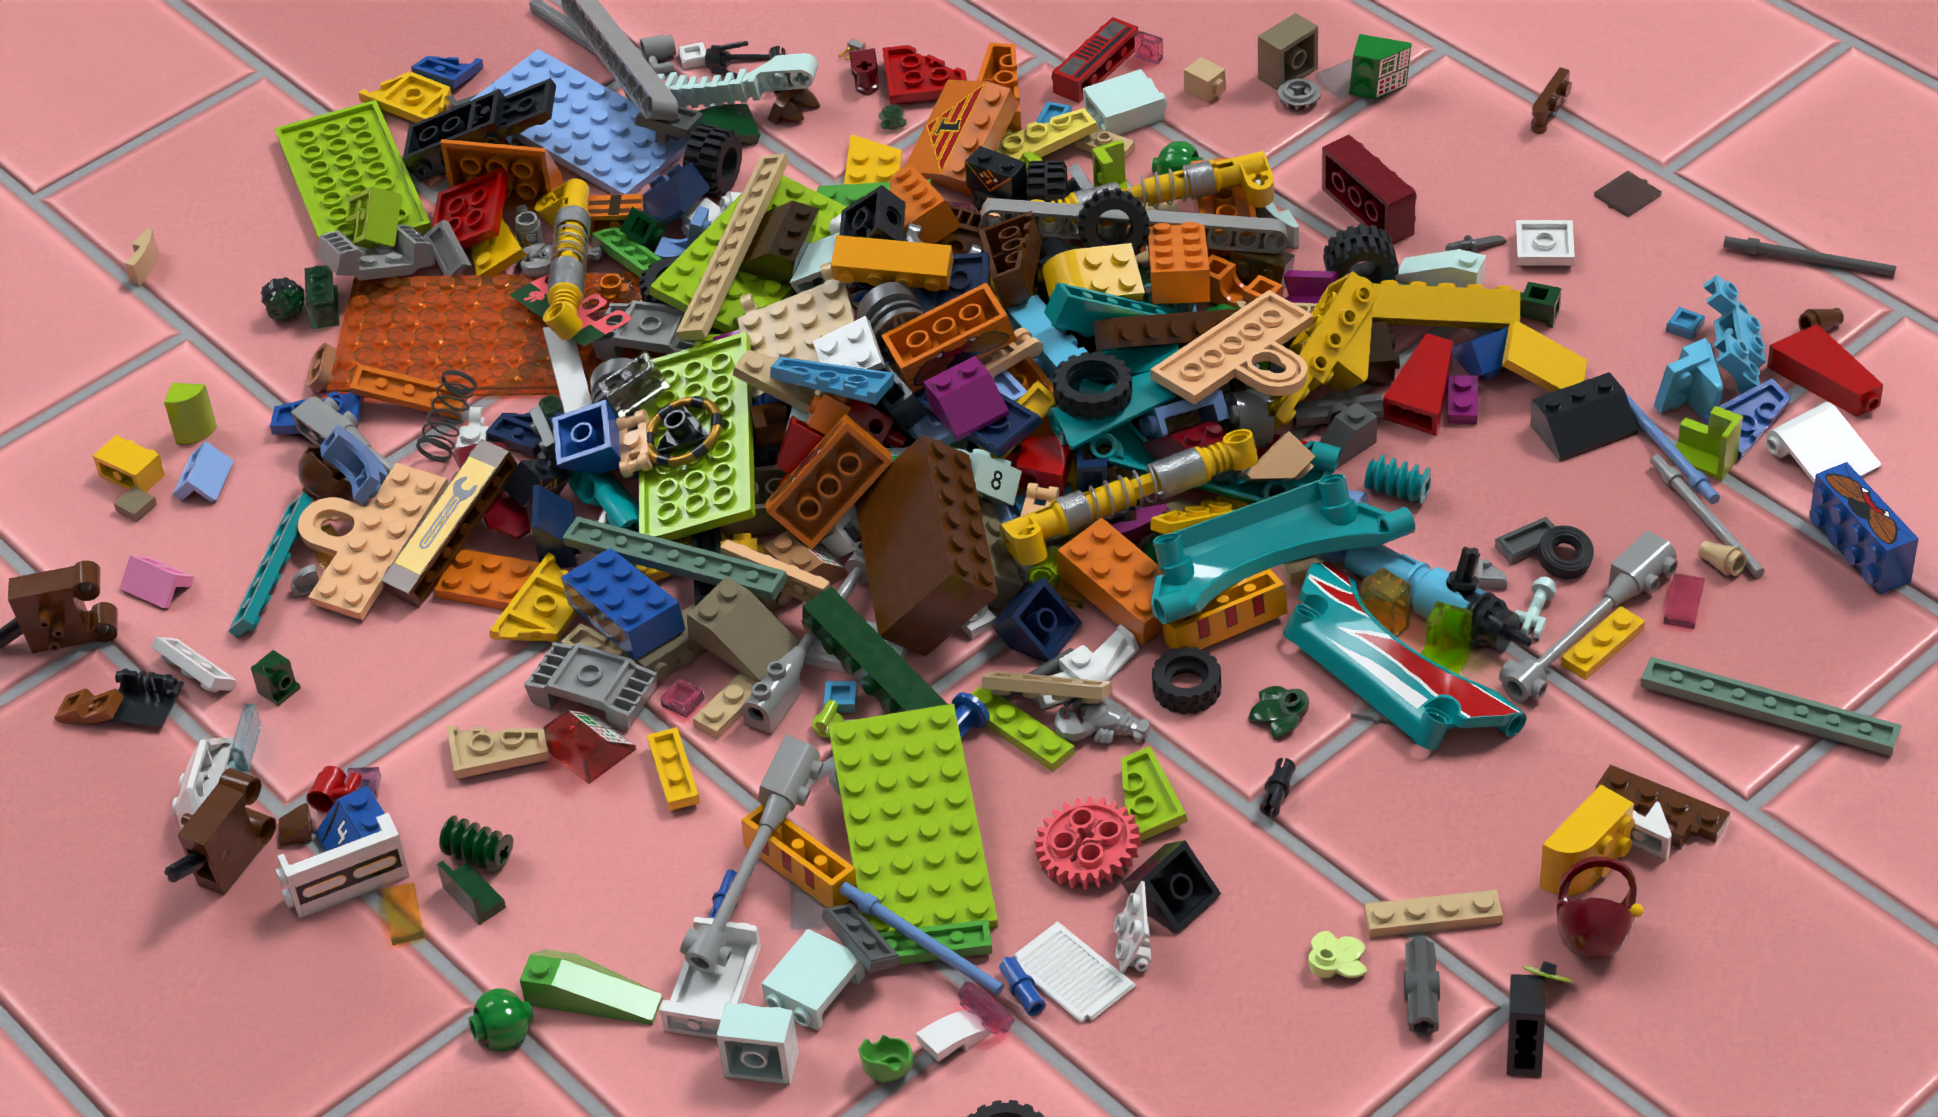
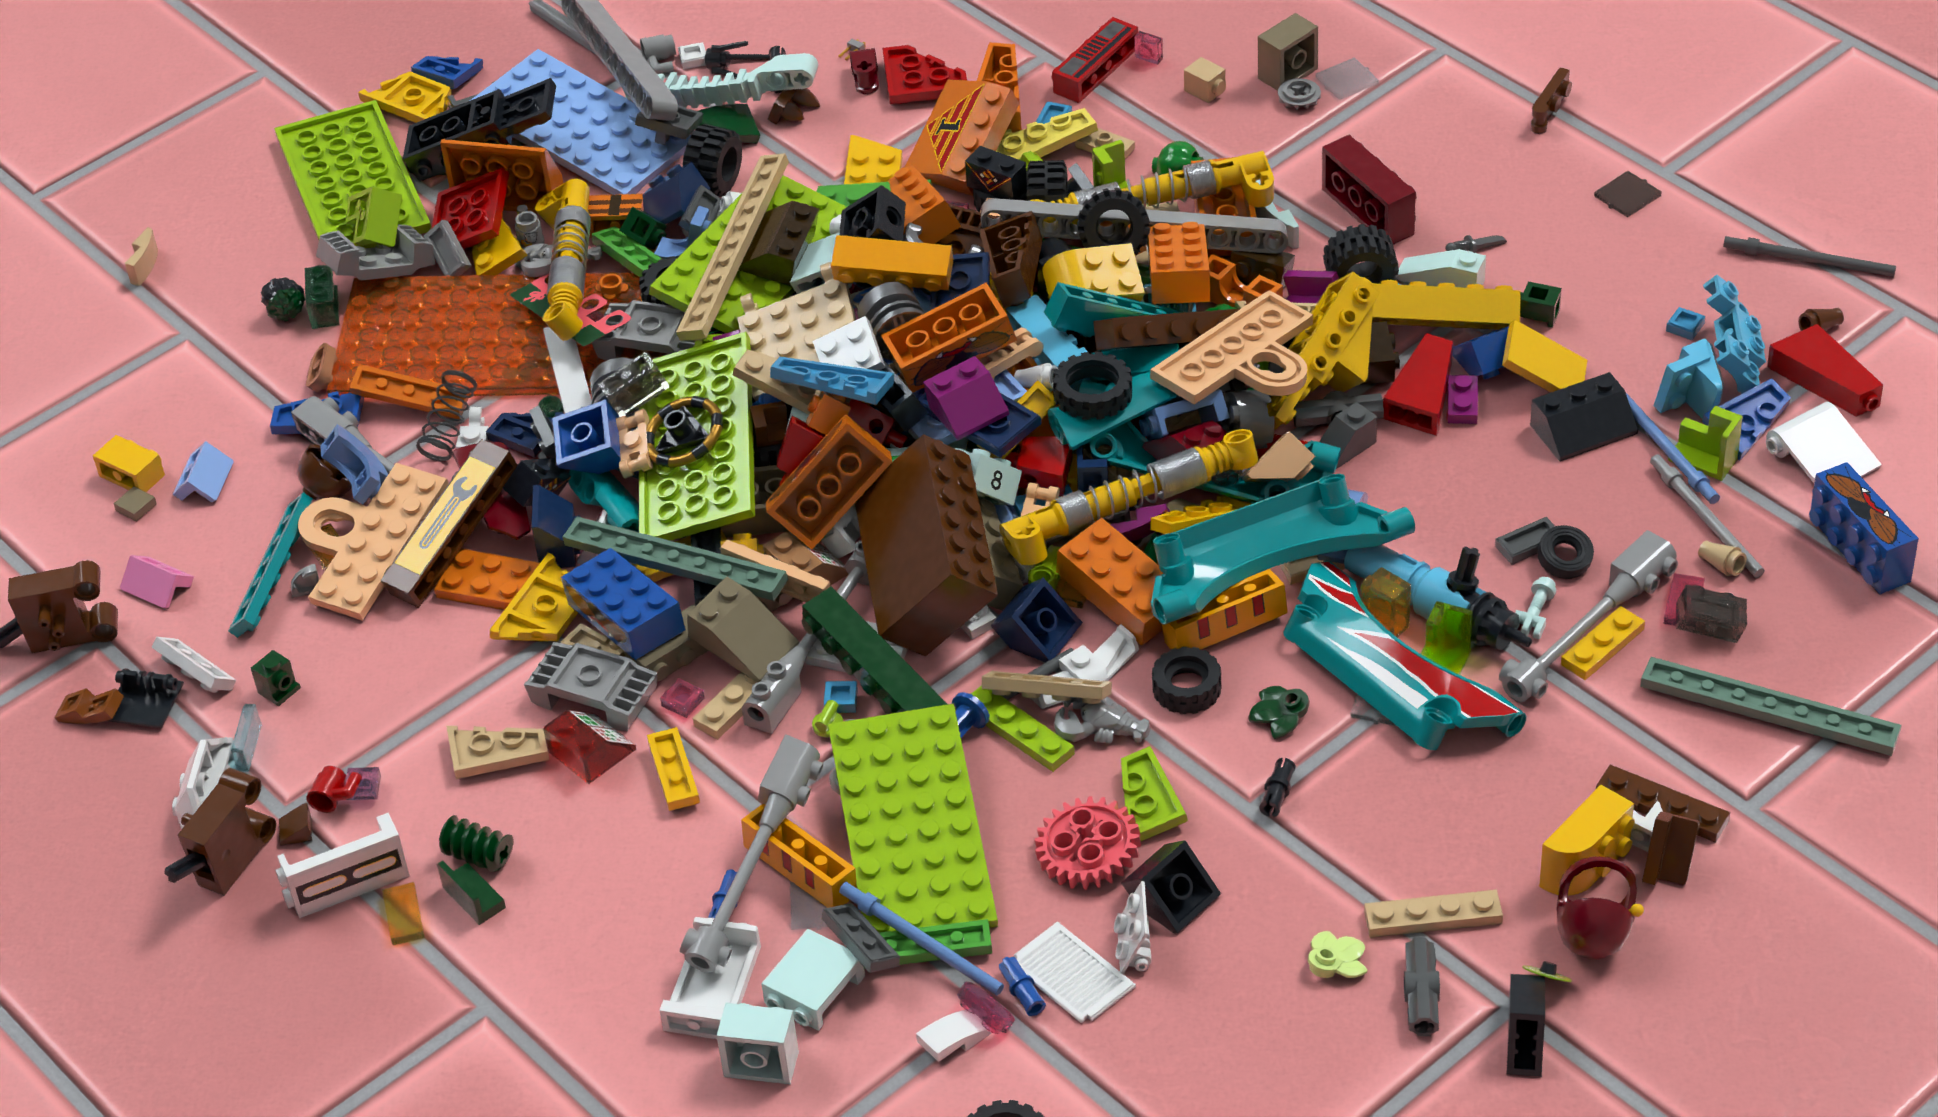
lime brick [164,383,217,444] -> none
blue slope [315,786,385,852] -> none
green plant [468,988,534,1052] -> none
bright green wedge [520,949,663,1025] -> none
bright green hair [858,1035,914,1083] -> none
clear green plate [878,105,907,129] -> none
light aqua brick [1083,69,1167,135] -> none
green slope [1349,34,1412,99] -> none
teal piece [1364,454,1431,505] -> none
light grey tile [1476,559,1507,589] -> none
white plate [1515,220,1575,266] -> none
none -> dark grey tile [678,185,721,232]
none -> white cone [1014,363,1058,392]
none -> reddish brown panel [1642,811,1700,885]
none -> clear smoke brick [1676,585,1747,643]

